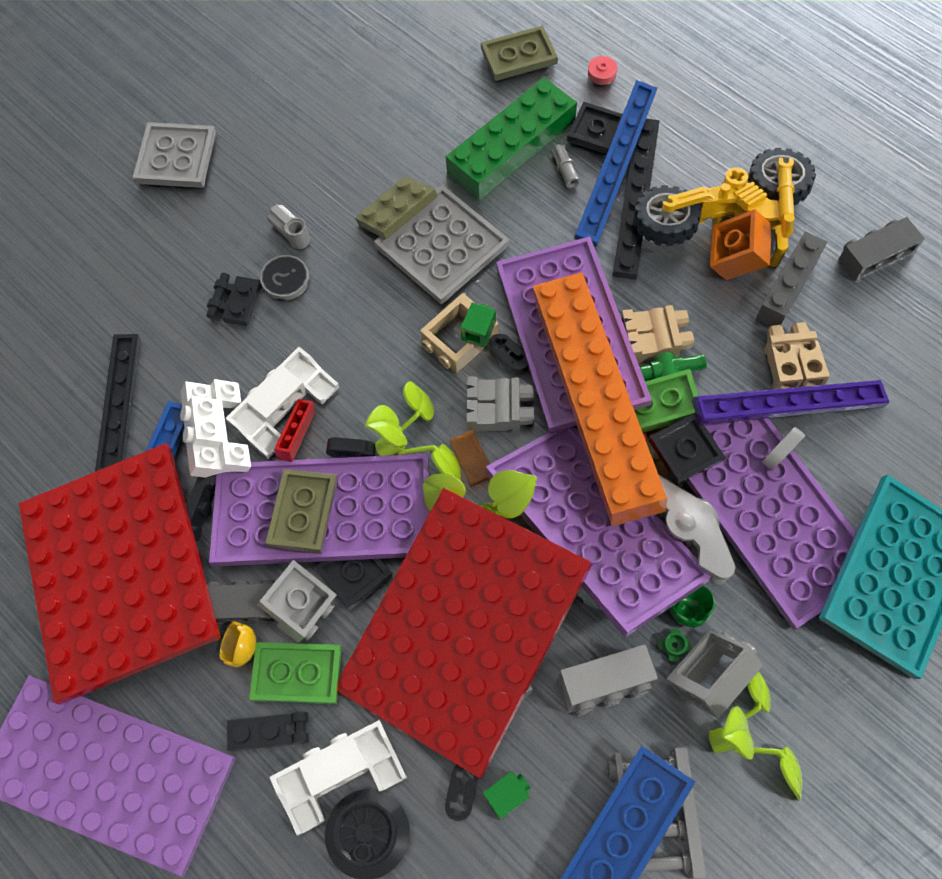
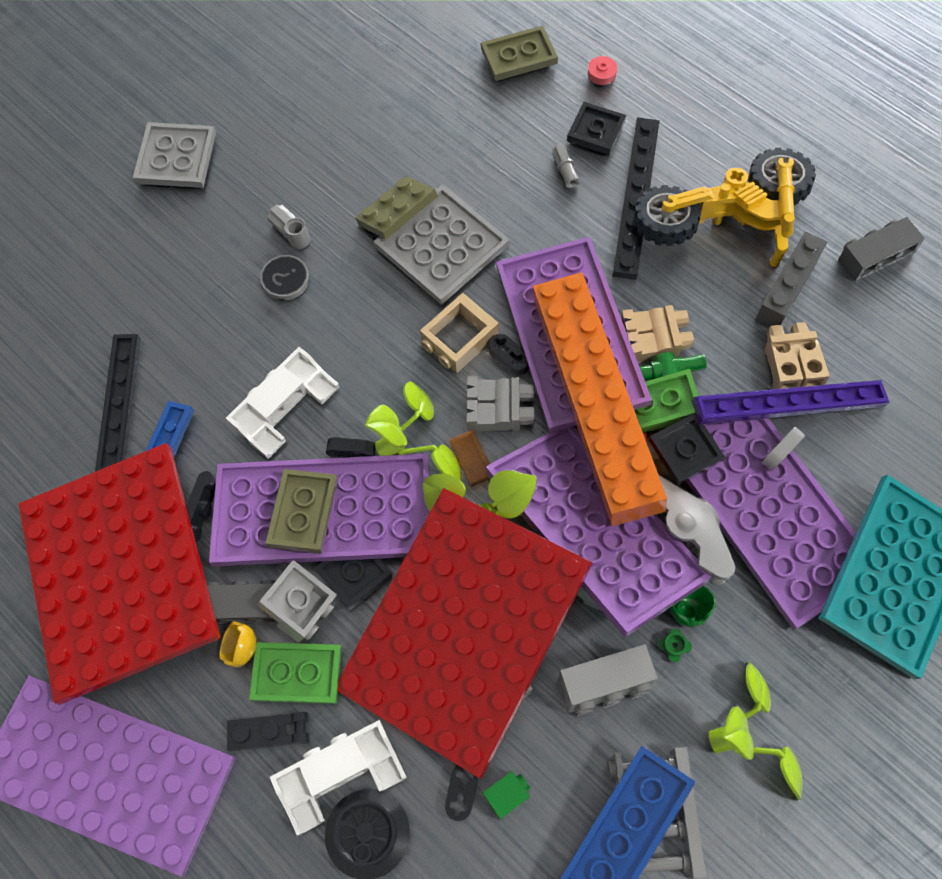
white bracket [180,379,251,477] -> none
black plate [206,273,262,327] -> none
red piece [274,399,316,462] -> none
green brick [446,77,577,201] -> none
green brick [461,302,496,348] -> none
blue plate [574,80,658,247] -> none
light grey window [666,629,763,719] -> none
orange brick [710,209,771,280] -> none

